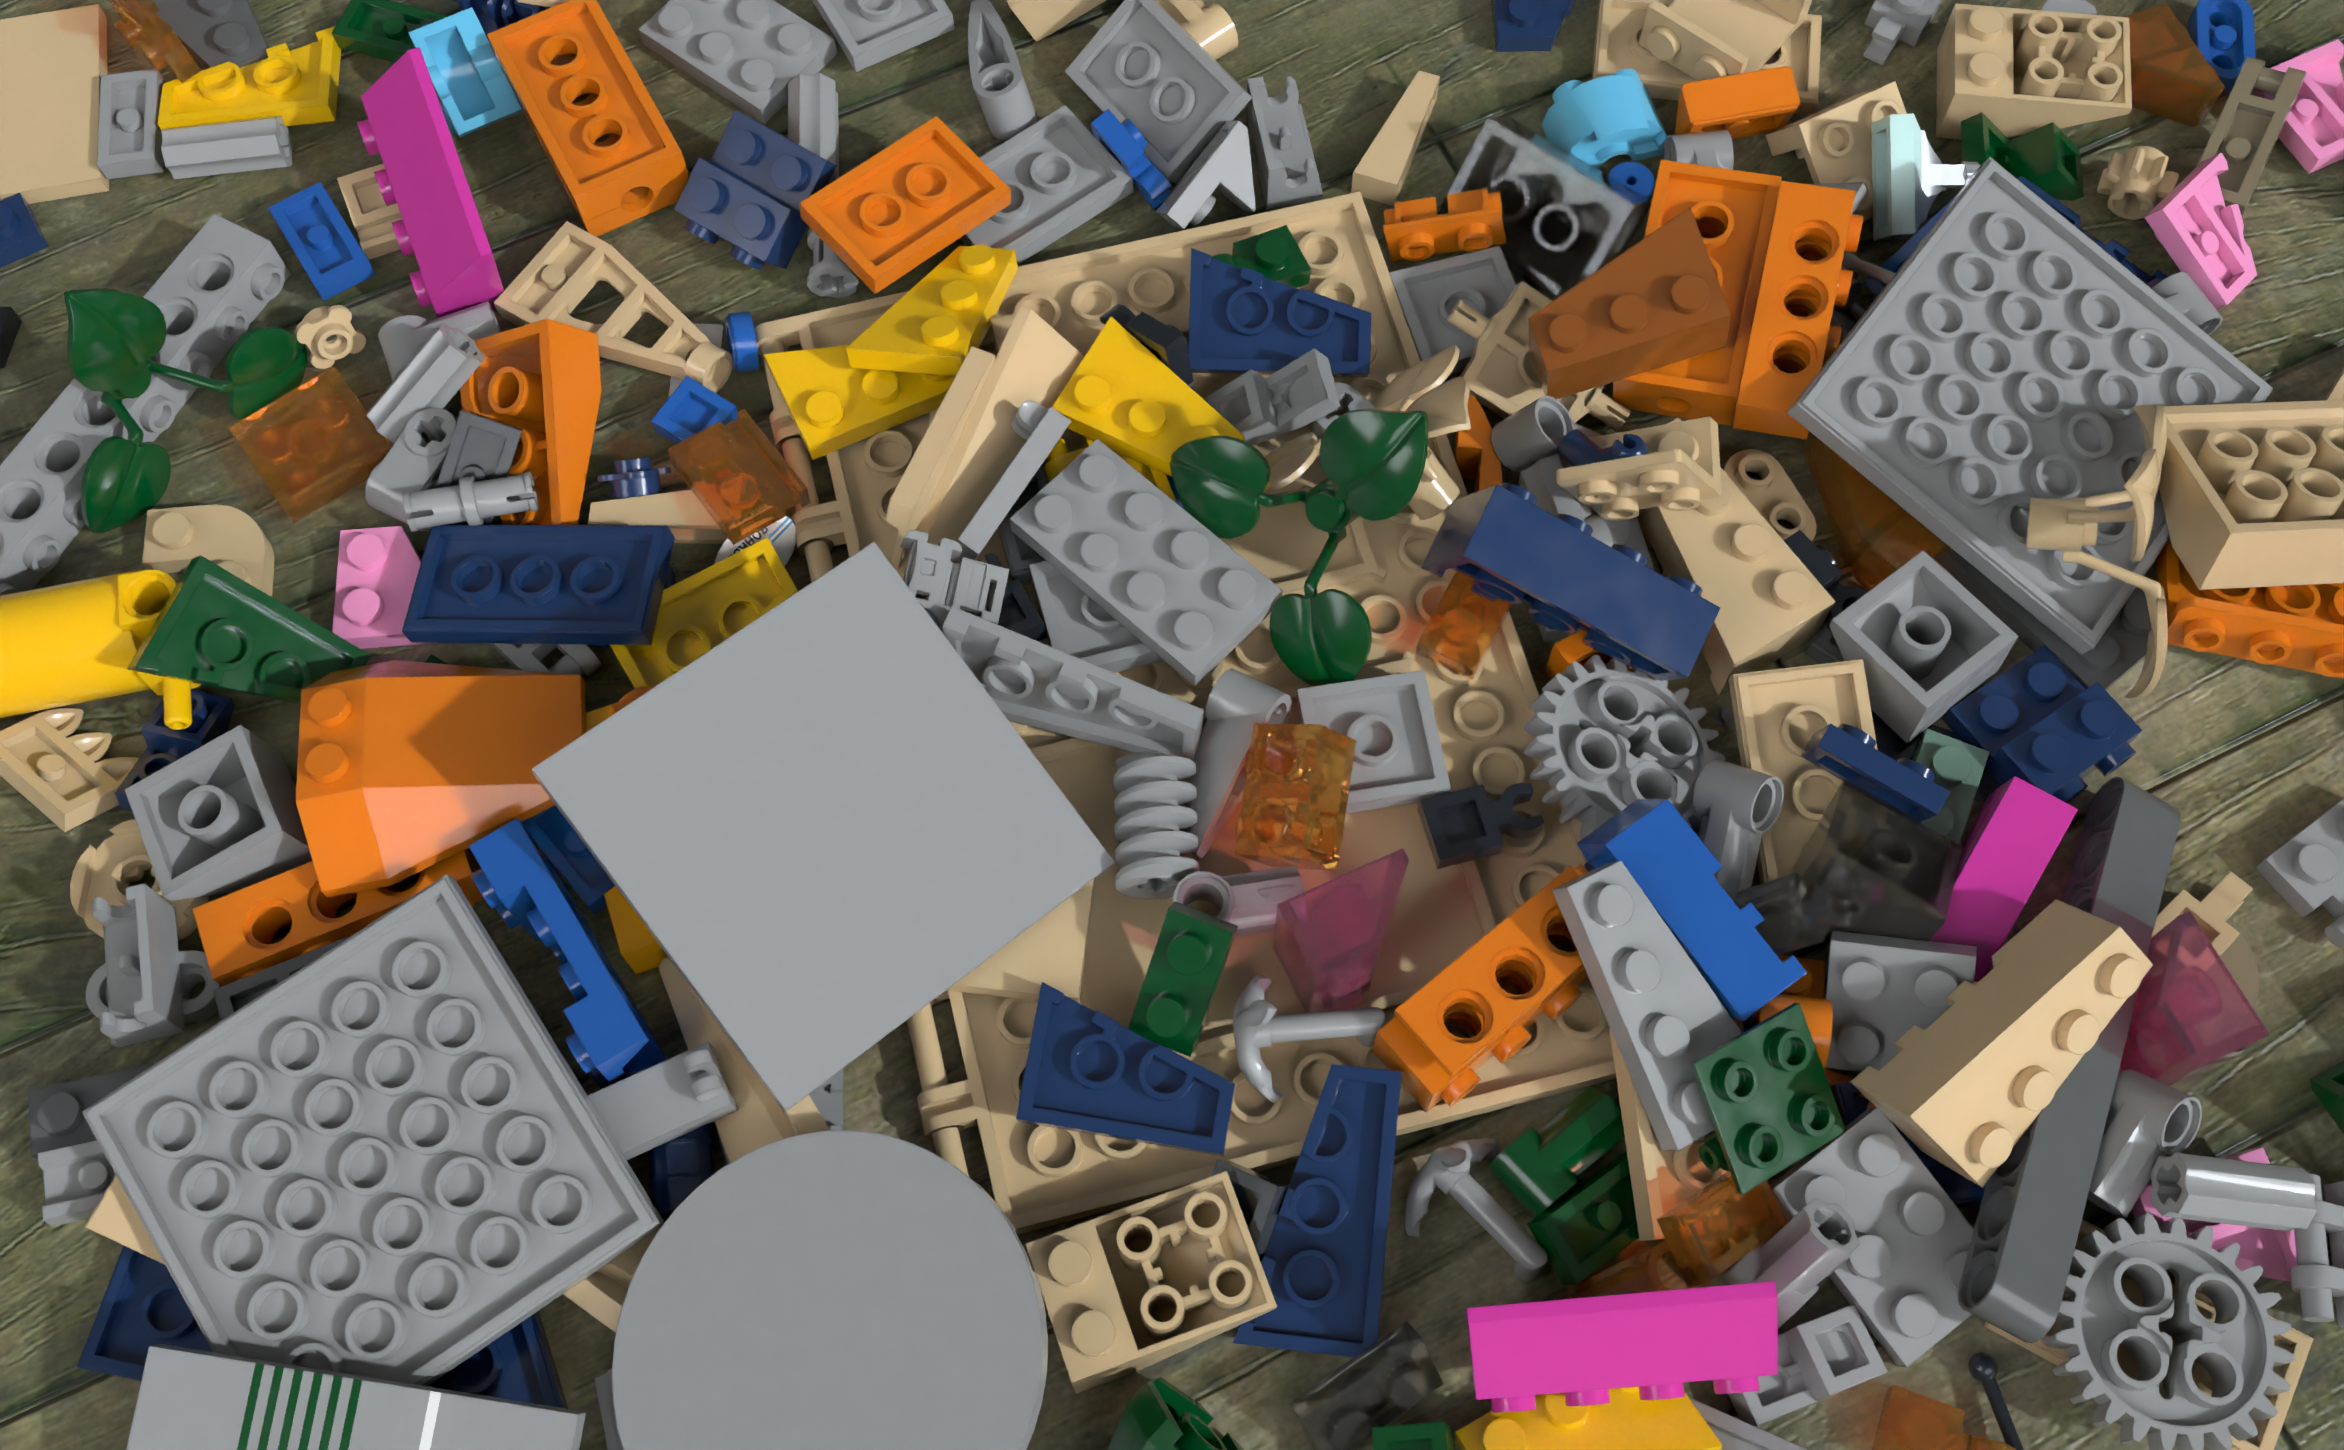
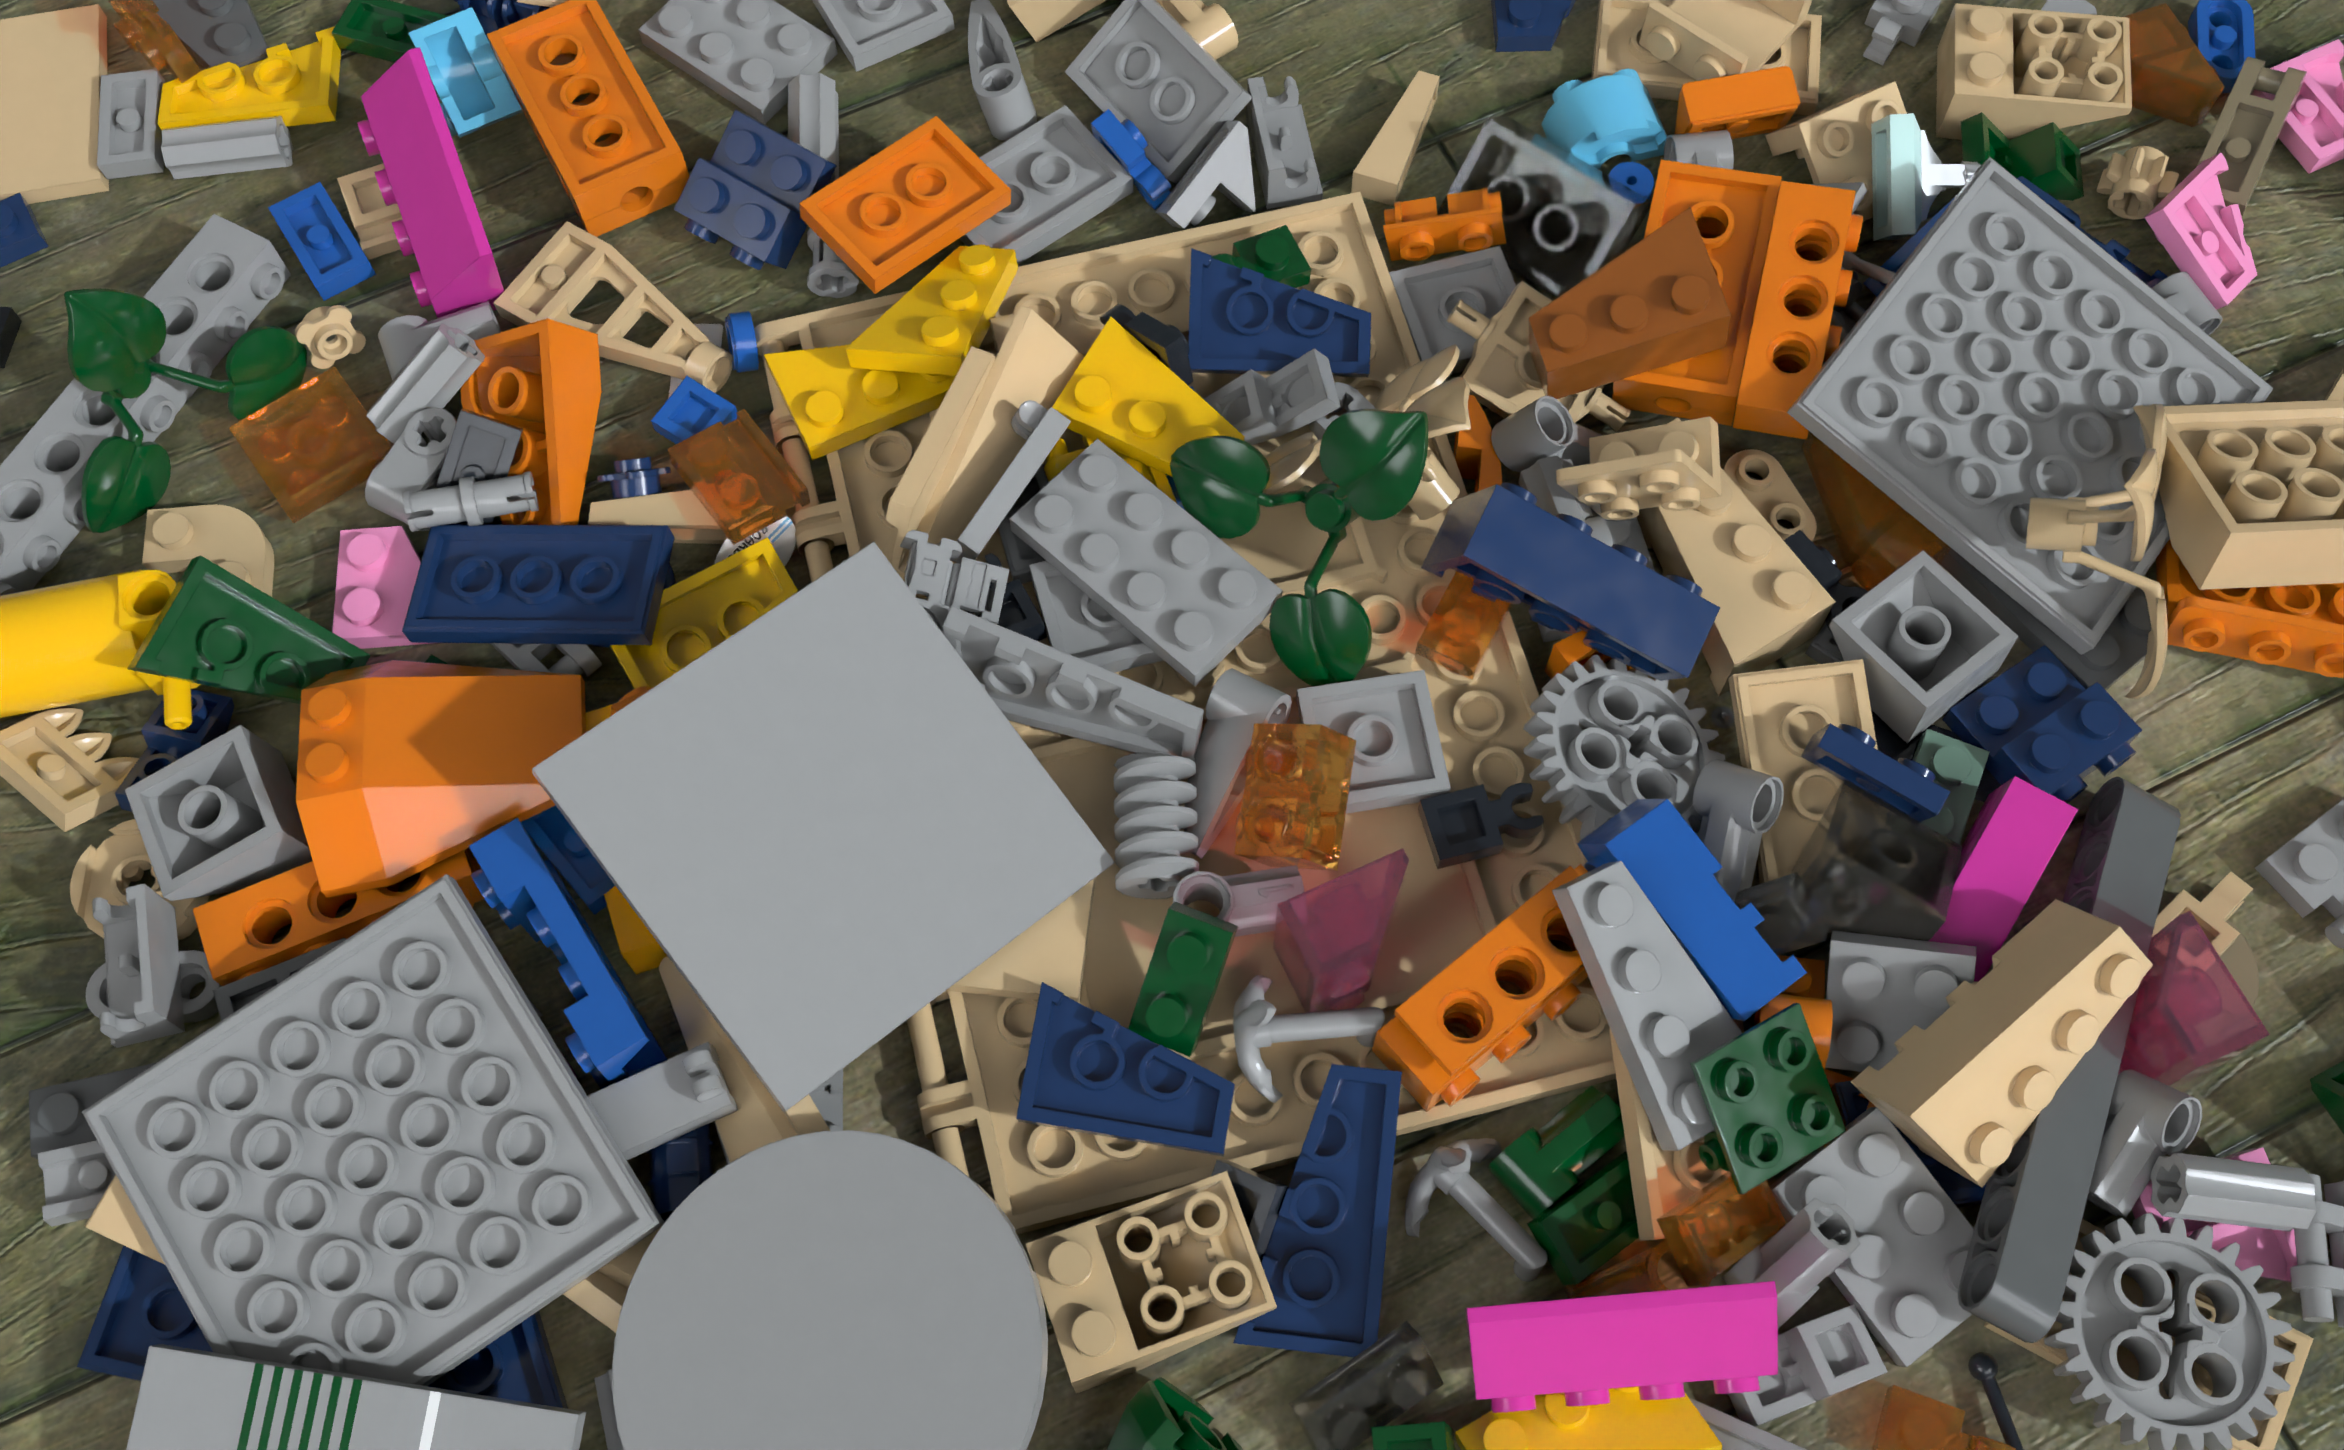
dark blue arm [1557,429,1648,467] -> none

